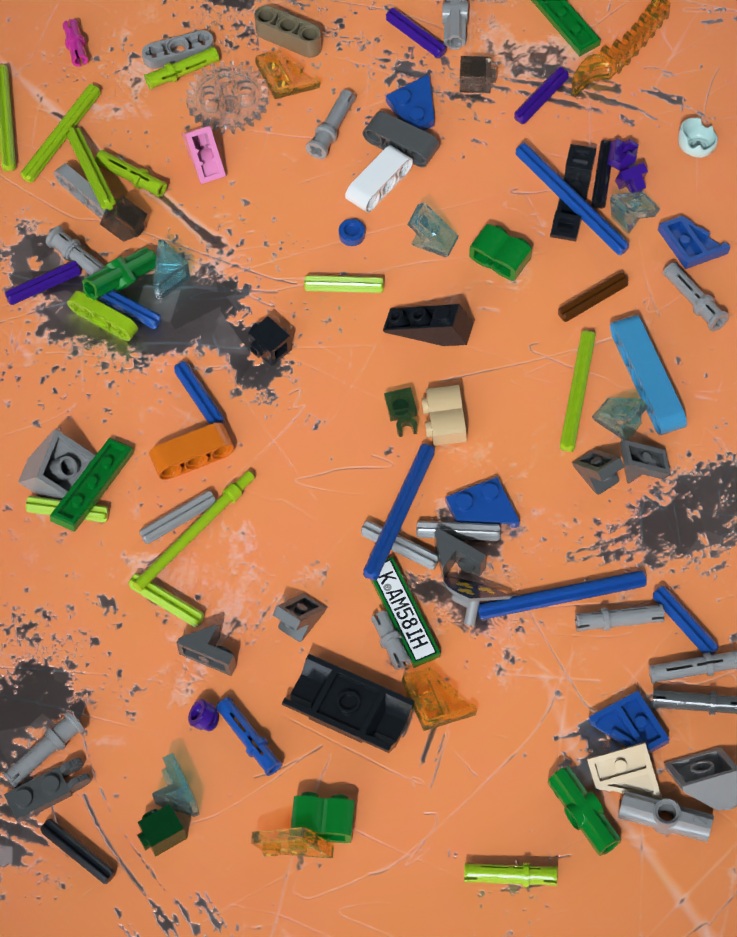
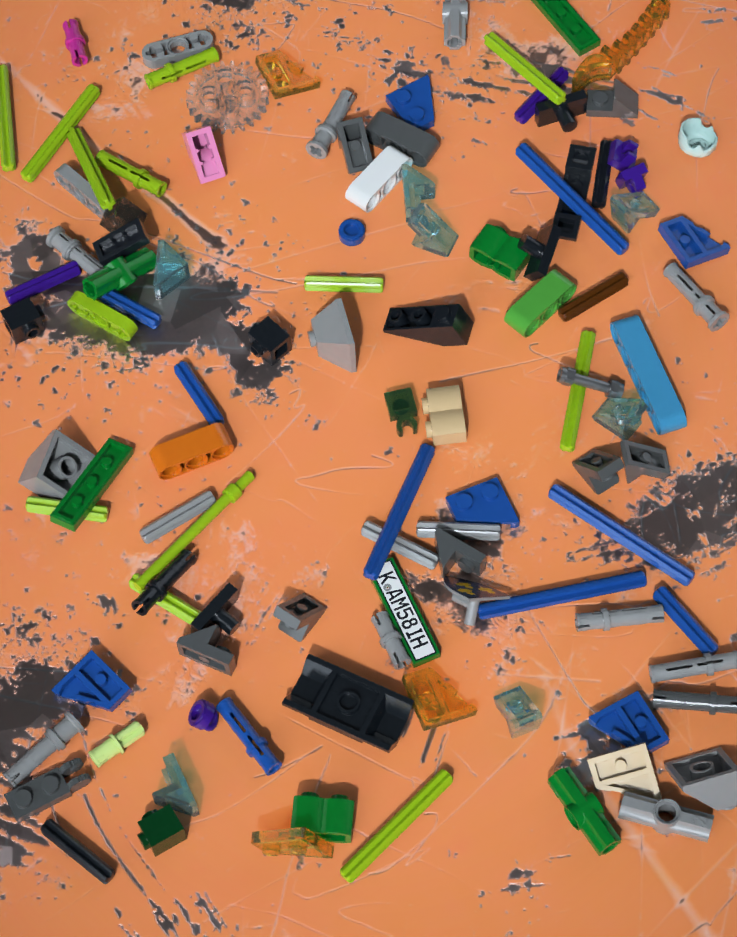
dark tan beam [254,5,322,58] -> none
dark purple axle [386,8,446,58] -> none
clear smoke brick [460,56,496,93] -> none
lime pin [464,862,557,888] -> none
none -> black brick [0,297,46,345]
none -> blue wing [51,650,133,712]
none -> yellowish green axle [88,721,145,768]
none -> black tile [92,218,150,267]
none -> black pin [131,549,196,616]
none -> black tile [191,583,241,635]
none -> light grey slope [307,298,357,373]
none -> dark grey slope [336,117,373,174]
none -> lime axle [340,769,453,883]
none -> clear light blue slope [402,164,435,223]
none -> lime axle [484,32,566,105]
none -> clear light blue slope [493,686,543,739]
none -> bright green beam [504,269,577,338]
none -> black tile [517,224,562,281]
none -> black tile [535,89,588,132]
none -> axle [548,484,695,586]
none -> flat silver bar [556,366,624,400]
none -> dark grey slope [586,79,638,118]

